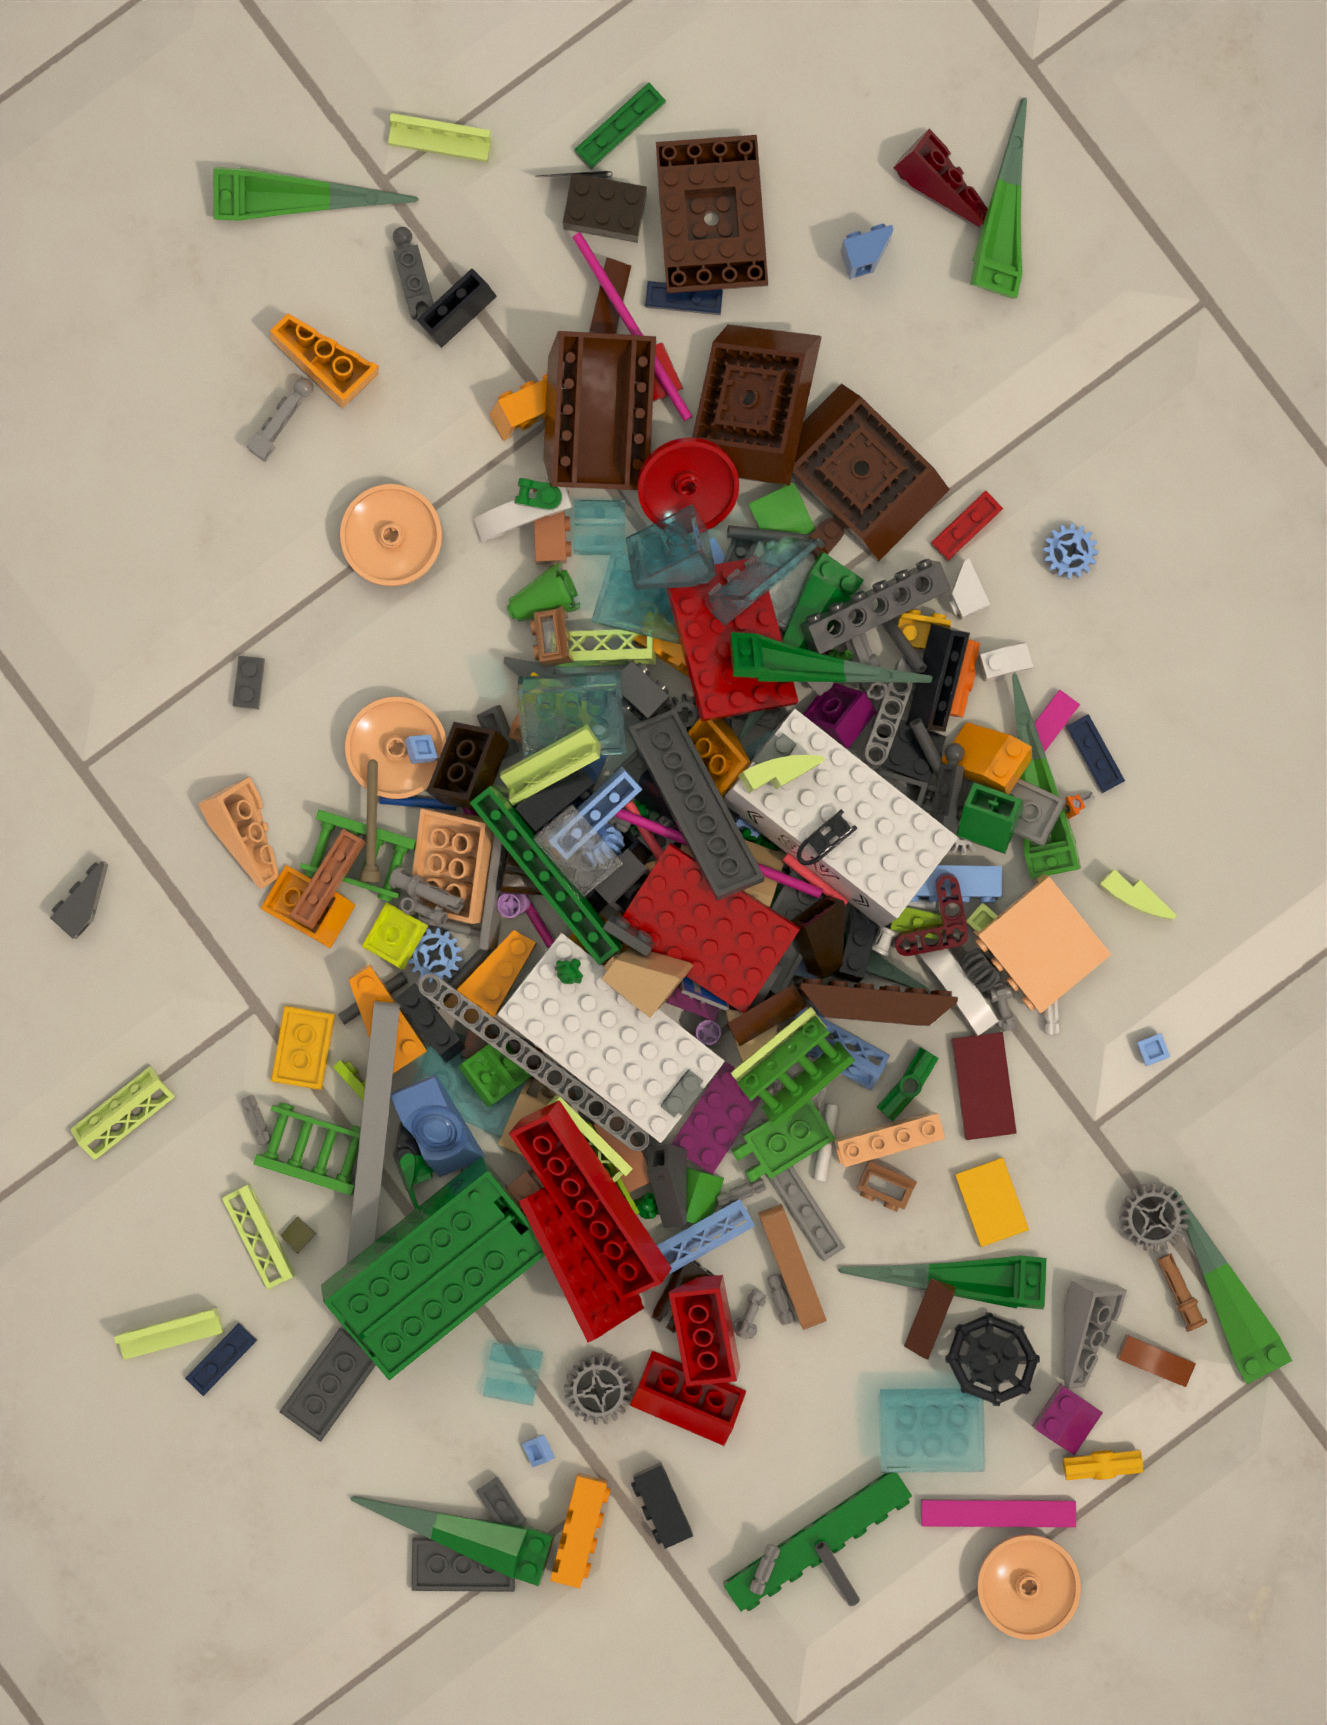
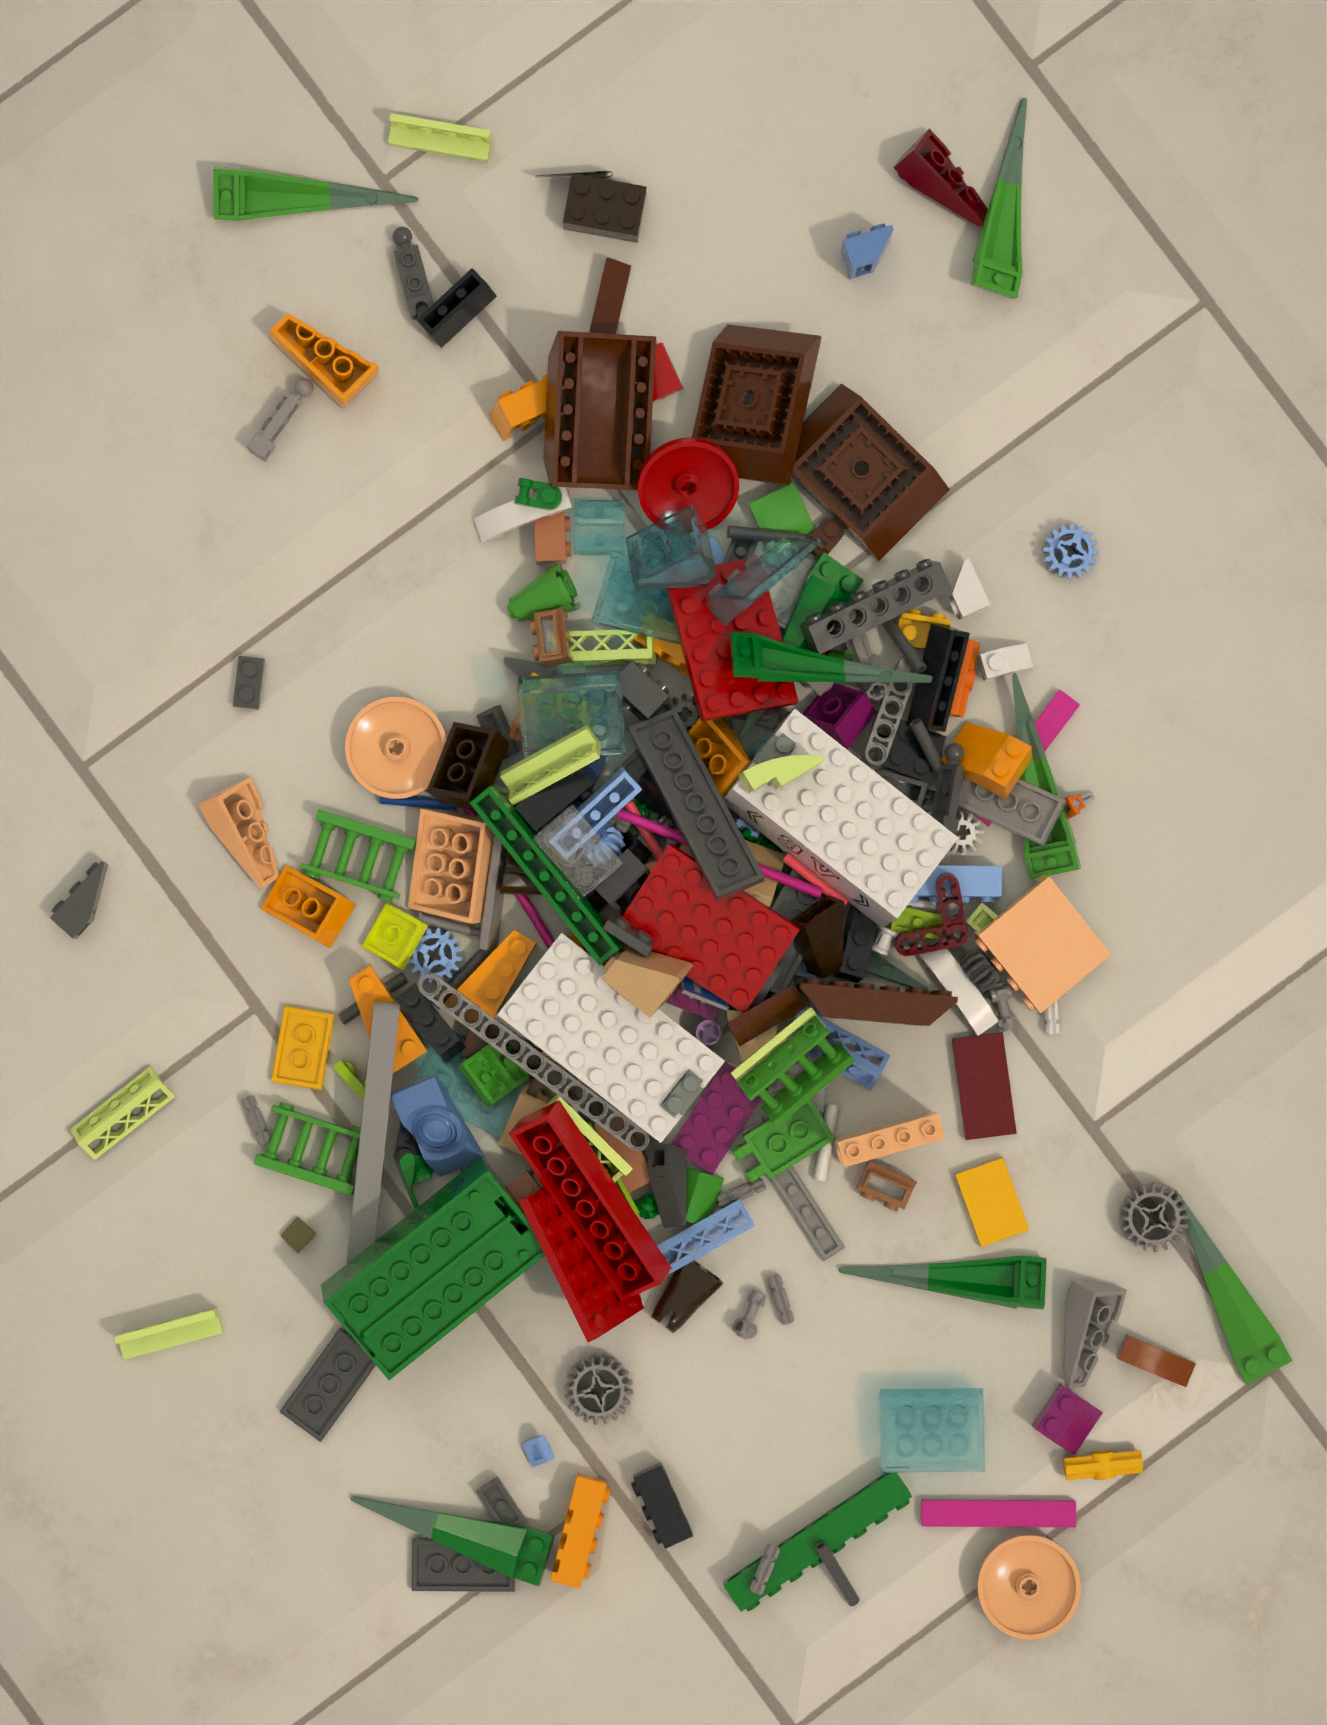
dark blue tile [185,1322,257,1396] -> none
yellowish green fence [222,1184,295,1290] -> none
nougat tile [289,829,366,930] -> none
light nougat dish [340,484,442,587] -> none
dark tan piece [360,759,381,882] -> none
light grey pin [389,866,464,914] -> none
light grey bar [400,896,448,926] -> none
light blue plate [404,734,438,764] -> none
clear light blue slope [483,1343,543,1406] -> none
lavender wheel [497,894,530,918] -> none
green plant [555,958,583,984] -> none
dark pink piece [572,232,693,422] -> none
green tile [574,82,666,170] -> none
red slope [629,1351,746,1446] -> none
dark blue tile [645,281,723,315] -> none
reddish brown slope [656,135,768,294] -> none
red slope [669,1275,740,1386] -> none
medium nougat beam [758,1204,827,1330] -> none
black piece [796,809,858,865] -> none
green piece [876,1047,939,1122] -> none
reddish brown slope [904,1278,955,1360] -> none
red tile [930,490,1003,561] -> none
black plate [945,1313,1040,1406] -> none
green slope [957,782,1024,854] -> none
dark blue tile [1066,714,1125,793] -> none
yellowish green slope [1098,869,1177,920] -> none
light blue plate [1136,1033,1170,1066] -> none
medium nougat pin [1157,1253,1208,1332] -> none

